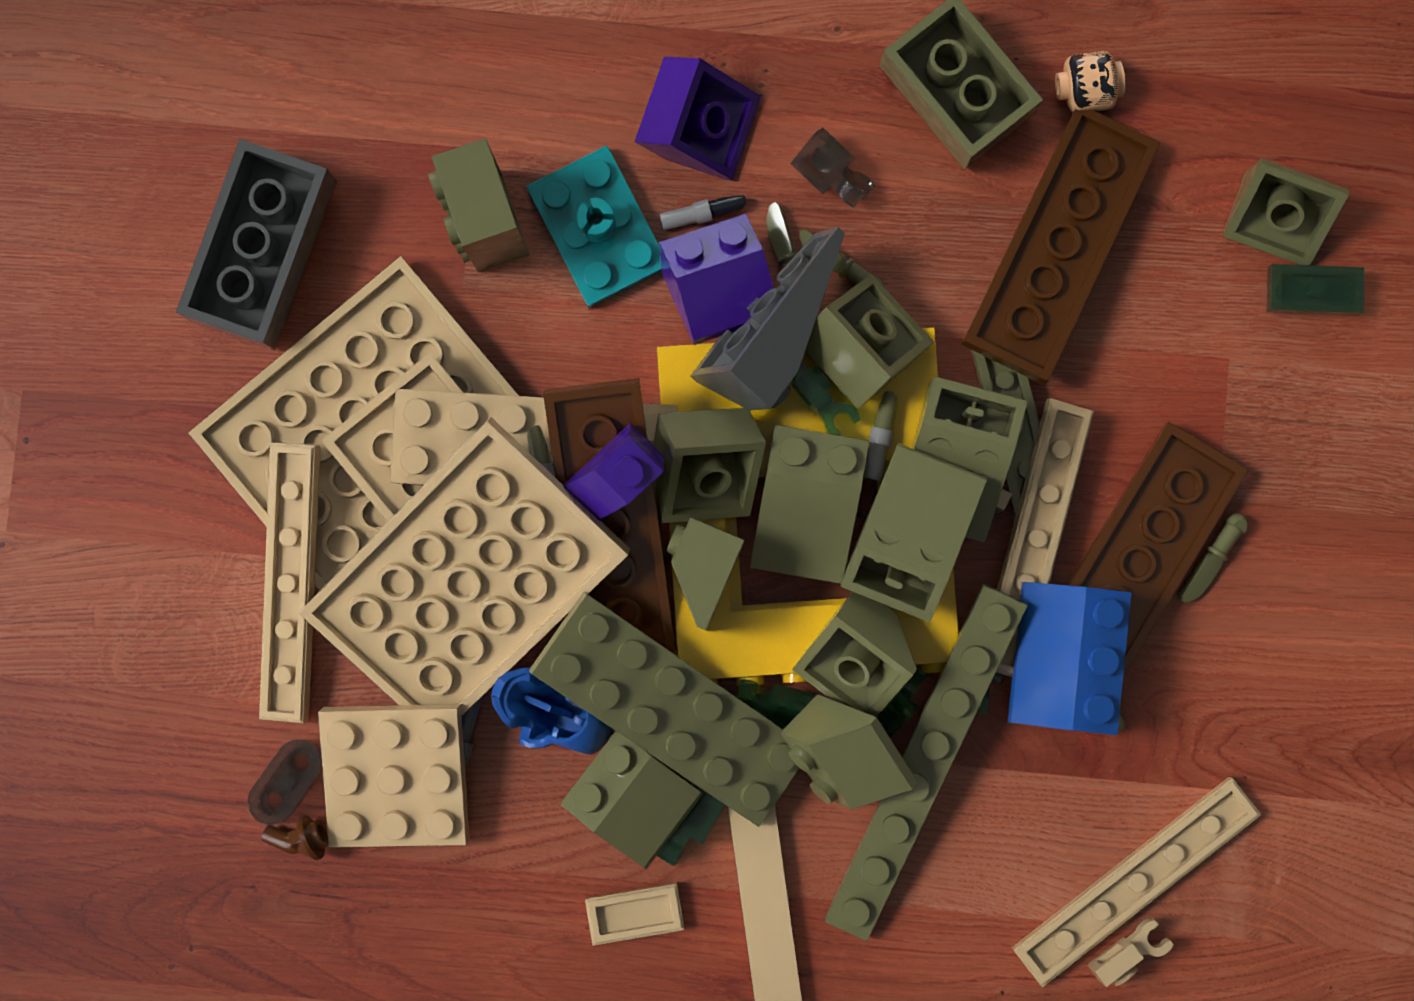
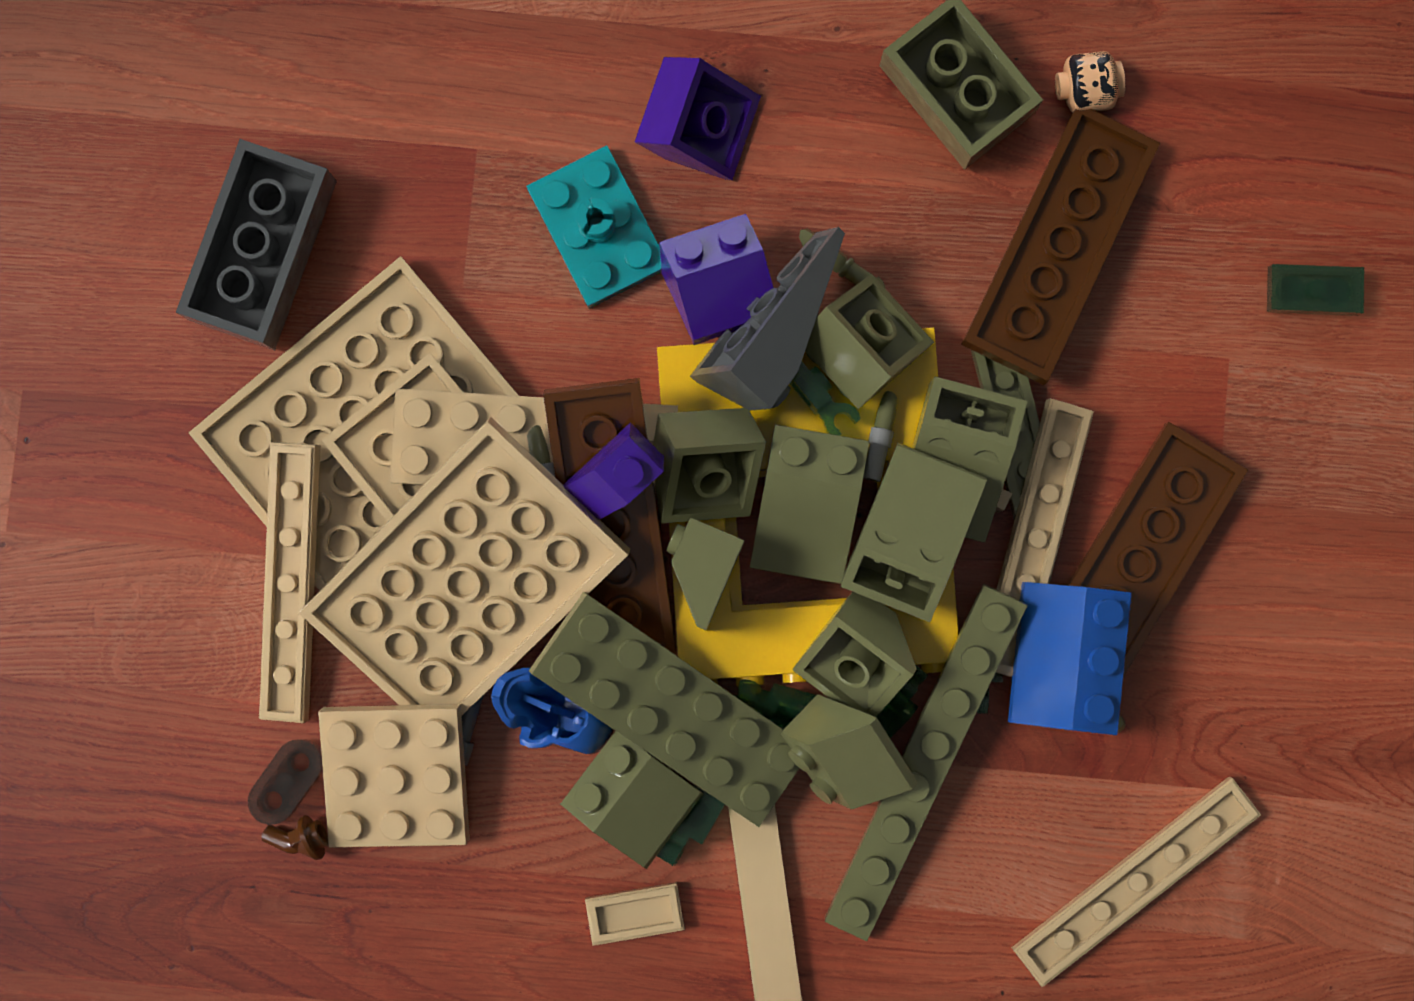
olive brick [428,138,530,272] -> none
light grey piece [659,195,746,231] -> none
olive piece [766,202,797,269] -> none
clear smoke plate [790,127,875,208] -> none
tan plate [1087,918,1174,987] -> none
olive piece [1177,513,1247,602] -> none
olive slope [1223,158,1349,268] -> none

